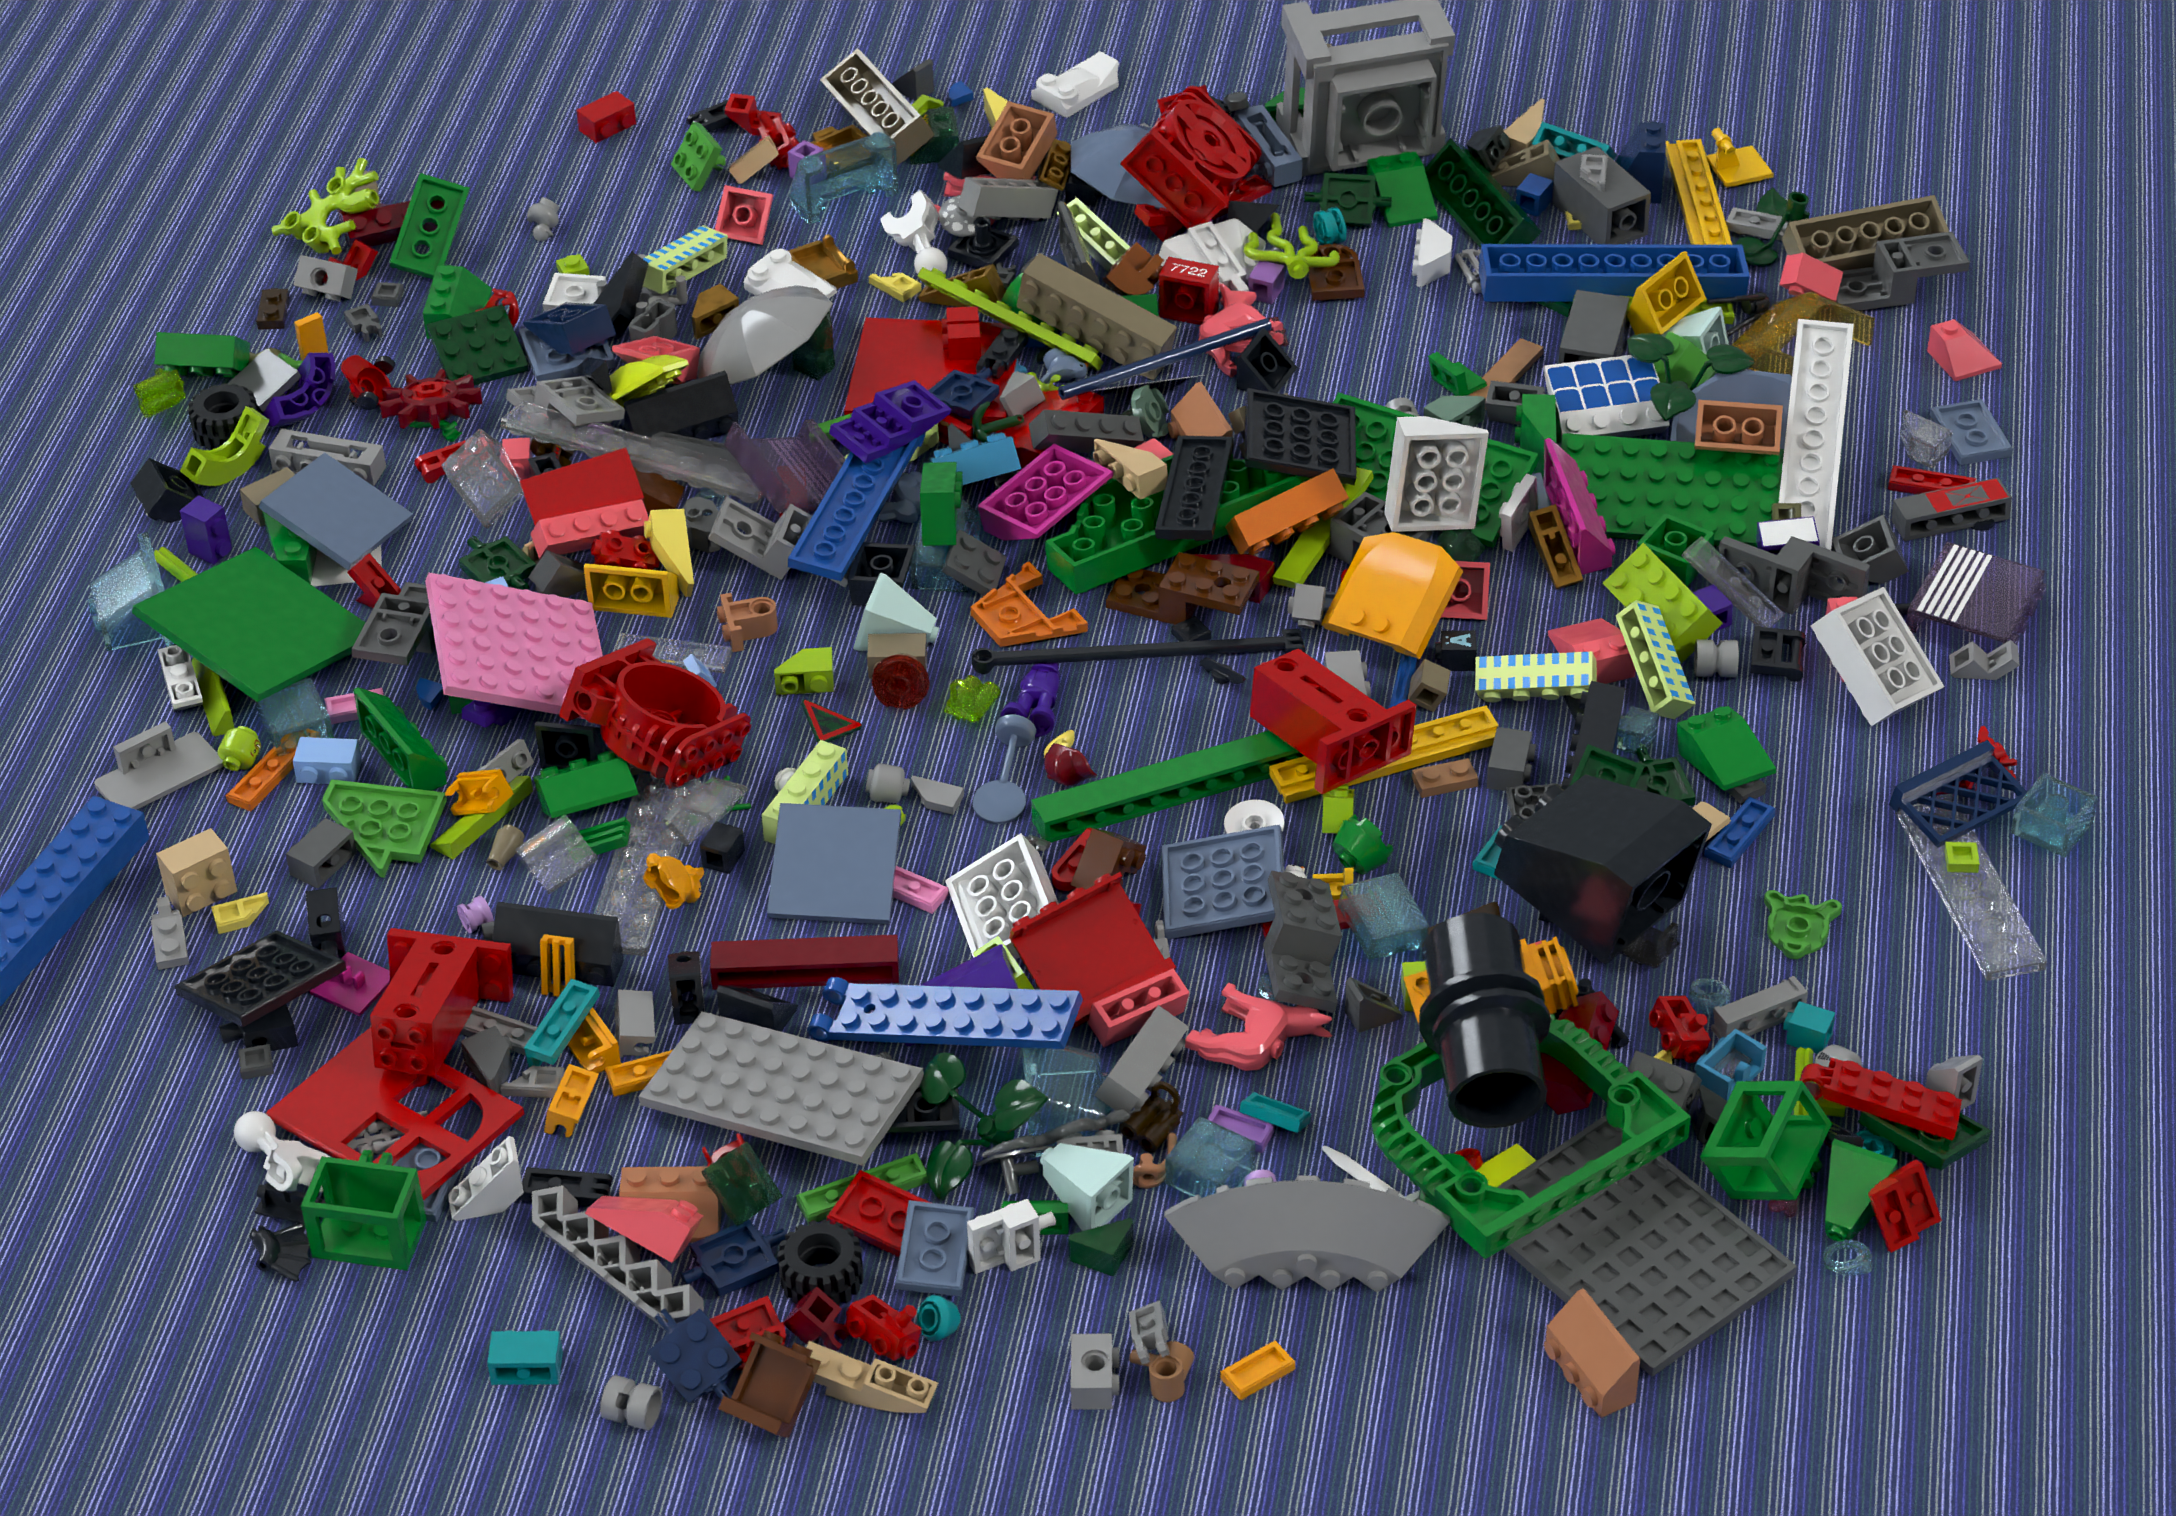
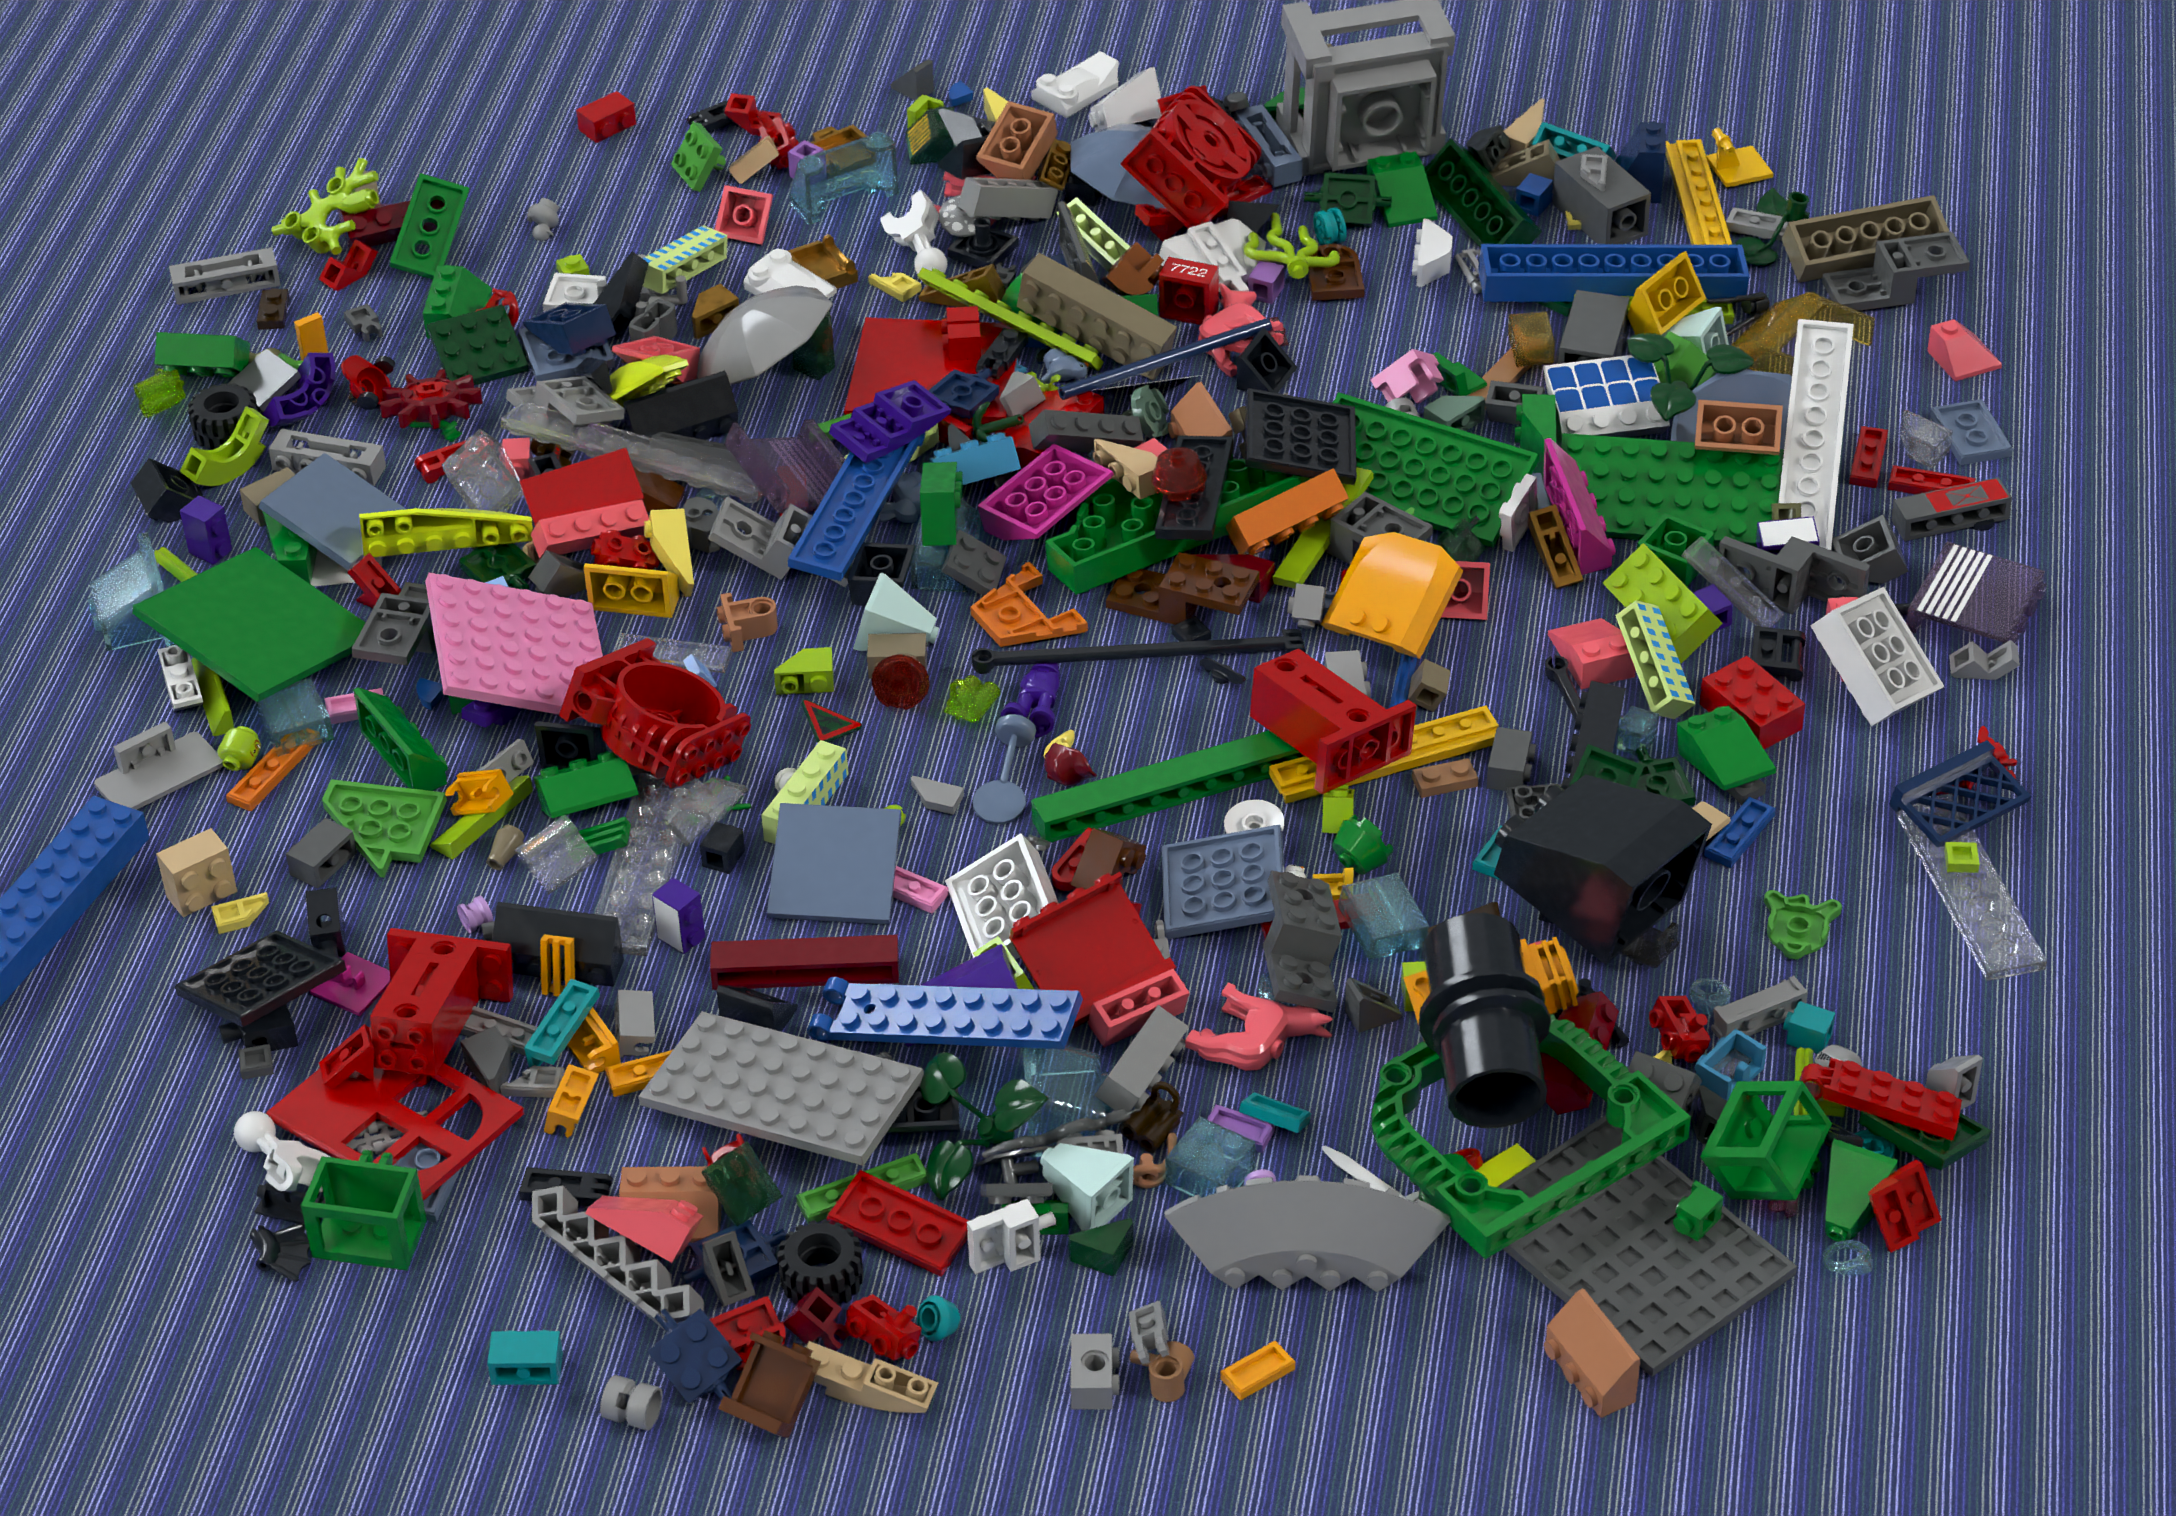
light grey hinge [151,896,189,970] -> none
light grey brick [293,255,358,302] -> none
light blue brick [293,737,362,784] -> none
dark grey tile [371,282,404,307] -> none
white slope [448,1136,524,1221] -> none
light orange animal [643,853,704,909] -> none
black torso [668,951,705,1025] -> none
dark tan brick [820,48,935,167] -> none
light grey head [865,763,910,805] -> none
sand blue tile [895,1200,975,1296] -> none
white slope [1384,416,1489,532] -> none
black brick [1435,630,1477,671] -> none
yellowish green brick [1475,651,1597,702] -> none
light grey wheel [1694,639,1739,678] -> none
coral piece [1779,253,1843,306] -> none
clear light blue brick [2010,773,2098,857] -> none
none -> light grey brick [169,247,281,305]
none -> red slope [319,1024,374,1089]
none -> neon yellow wedge [359,508,533,557]
none -> dark purple brick [652,877,705,954]
none -> dark grey slope [702,1231,755,1307]
none -> slope [939,108,996,146]
none -> dark grey tile [980,1183,1052,1204]
none -> white slope [1089,67,1161,132]
none -> clear red cone [1151,447,1207,501]
none -> bright pink panel [1370,349,1444,403]
none -> clear yellow piece [1508,311,1555,367]
none -> green brick [1673,1181,1723,1242]
none -> red brick [1699,656,1805,749]
none -> red tile [1849,426,1888,488]

